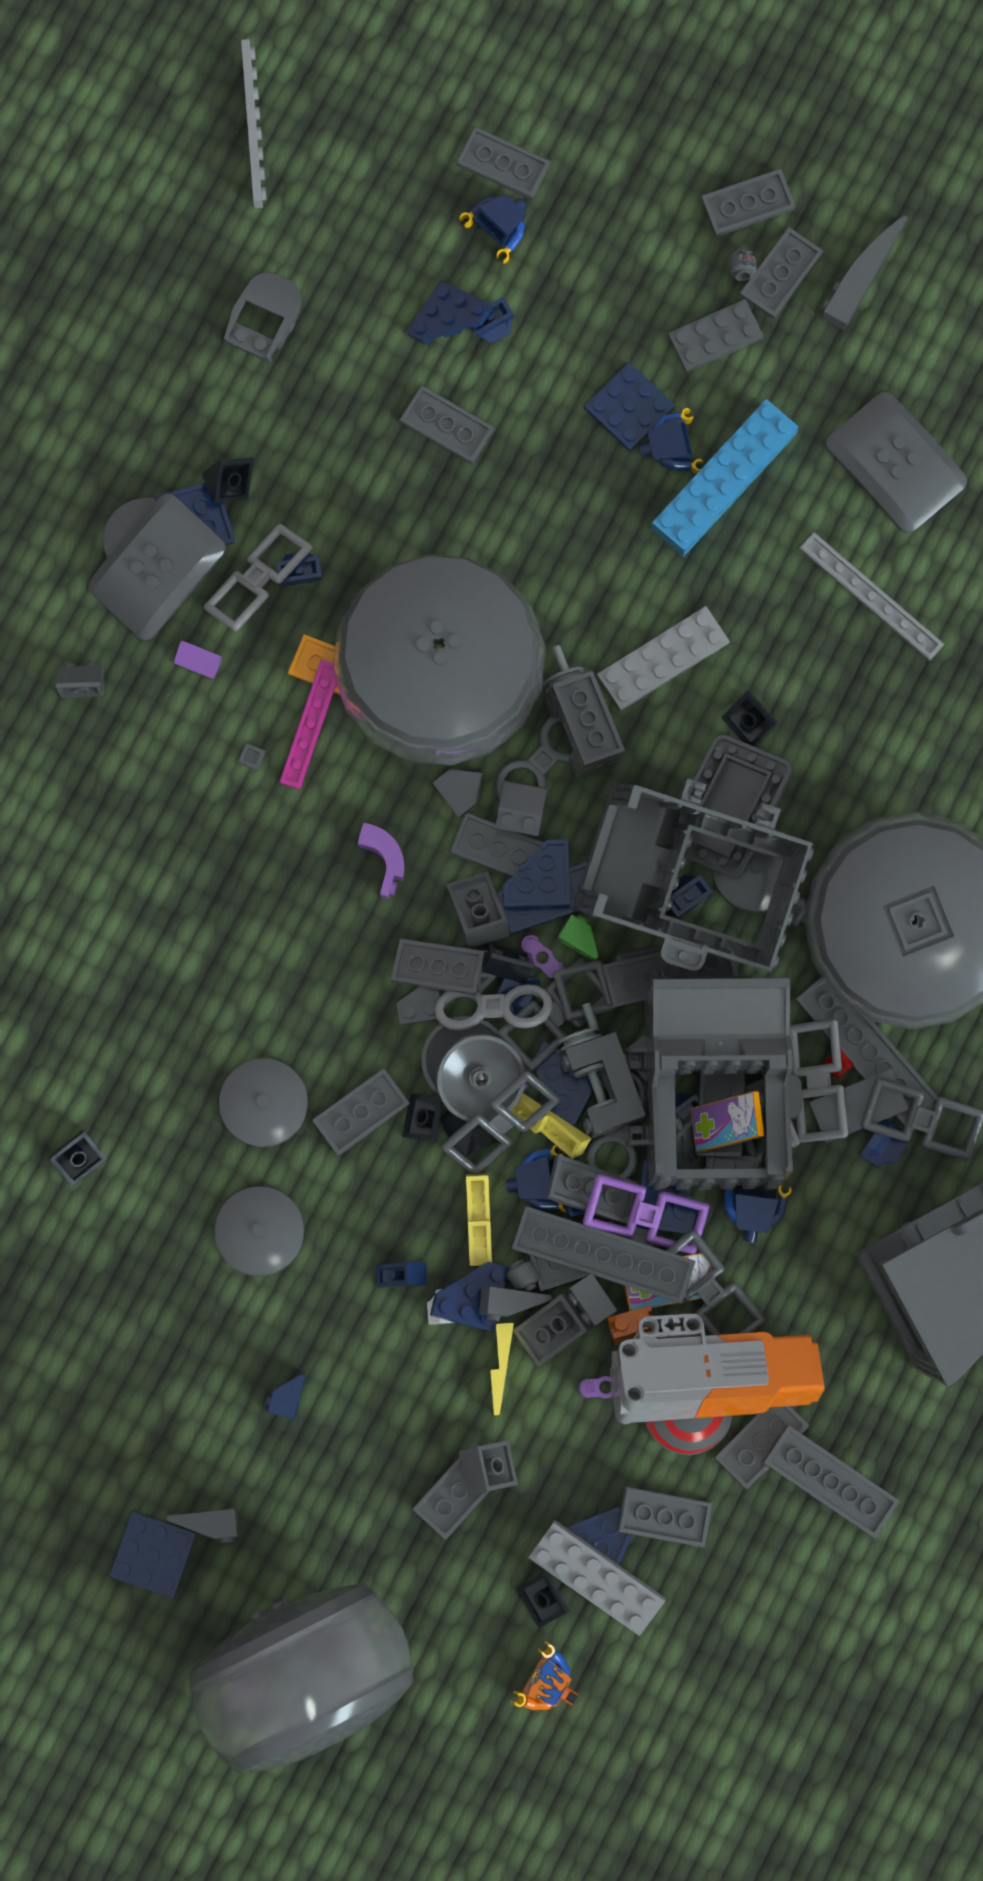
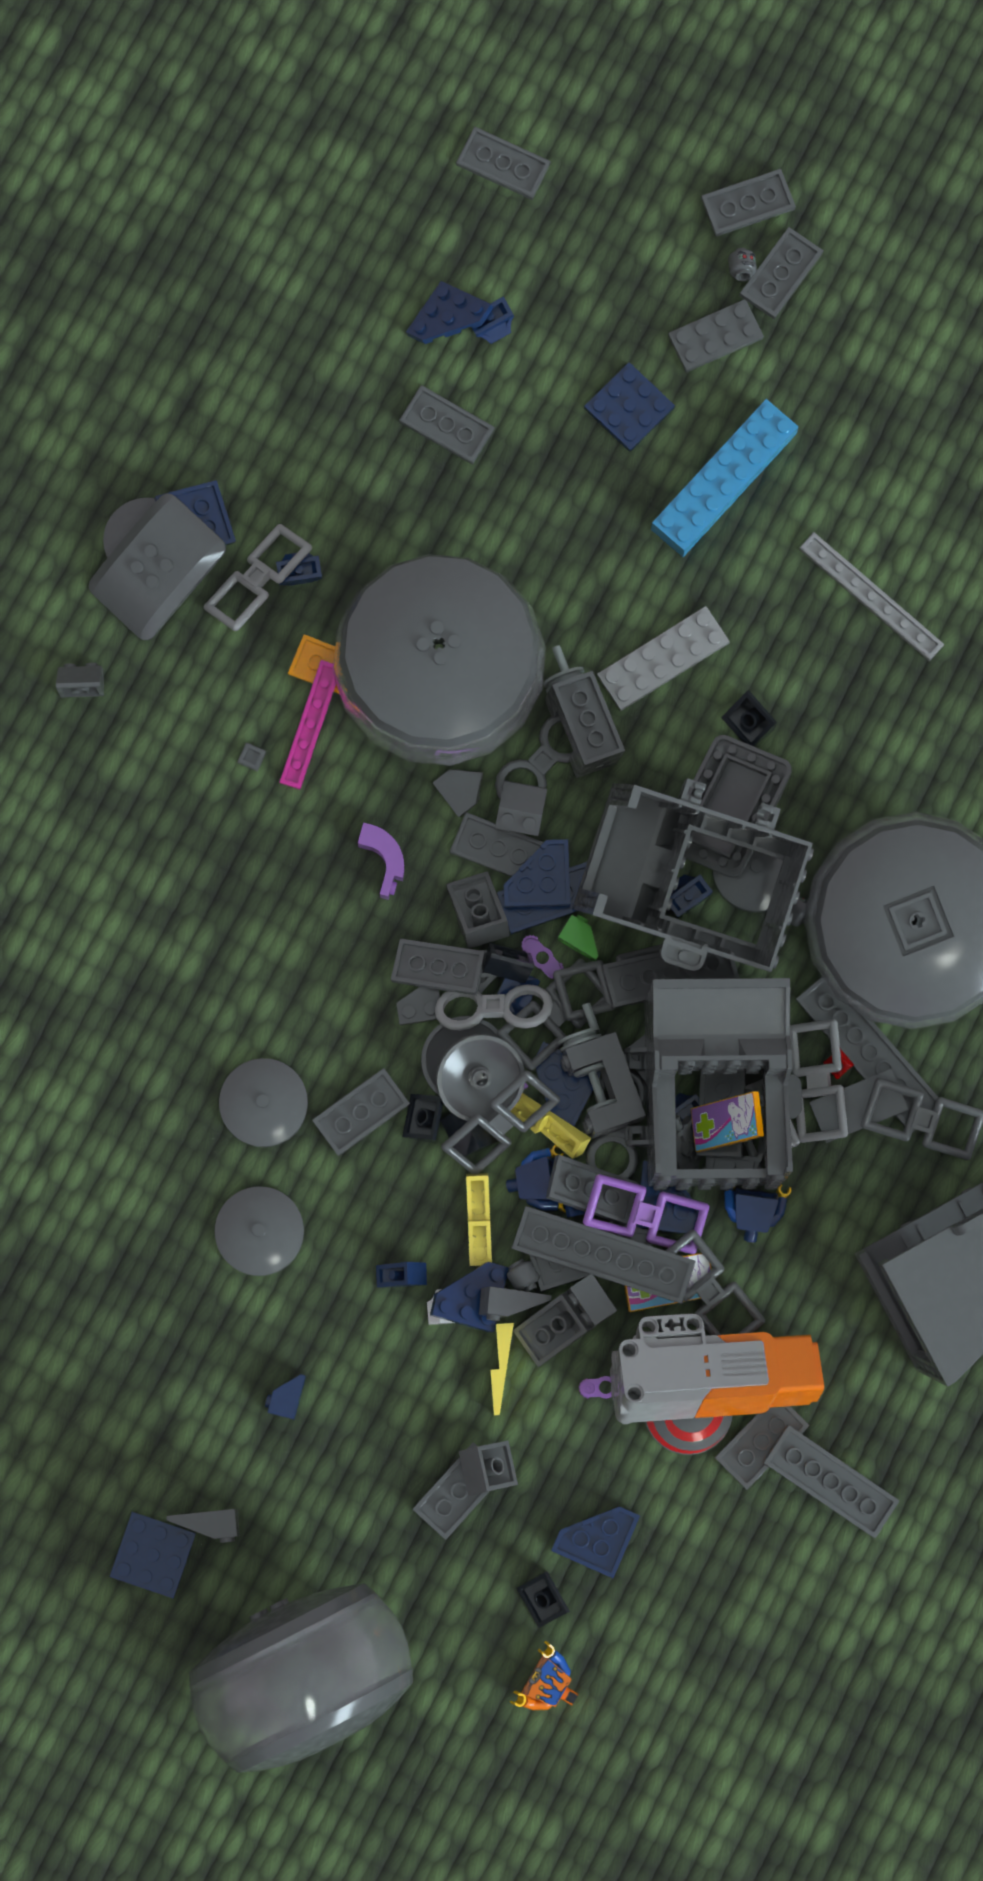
black slope [48,1130,107,1187] -> none
medium lavender slope [174,641,222,679] -> none
black slope [202,457,254,503] -> none
dark grey slope [224,273,302,363] -> none
light grey plate [241,39,267,208] -> none
dark blue torso [460,195,526,264] -> none
light grey plate [528,1520,666,1636] -> none
orange brick [608,1305,653,1345] -> none
dark grey tile [617,1487,712,1548] -> none
dark blue torso [640,408,703,474] -> none
dark grey slope [821,215,908,331] -> none
dark grey wedge [826,392,967,533] -> none
dark blue slope [860,1119,907,1167] -> none

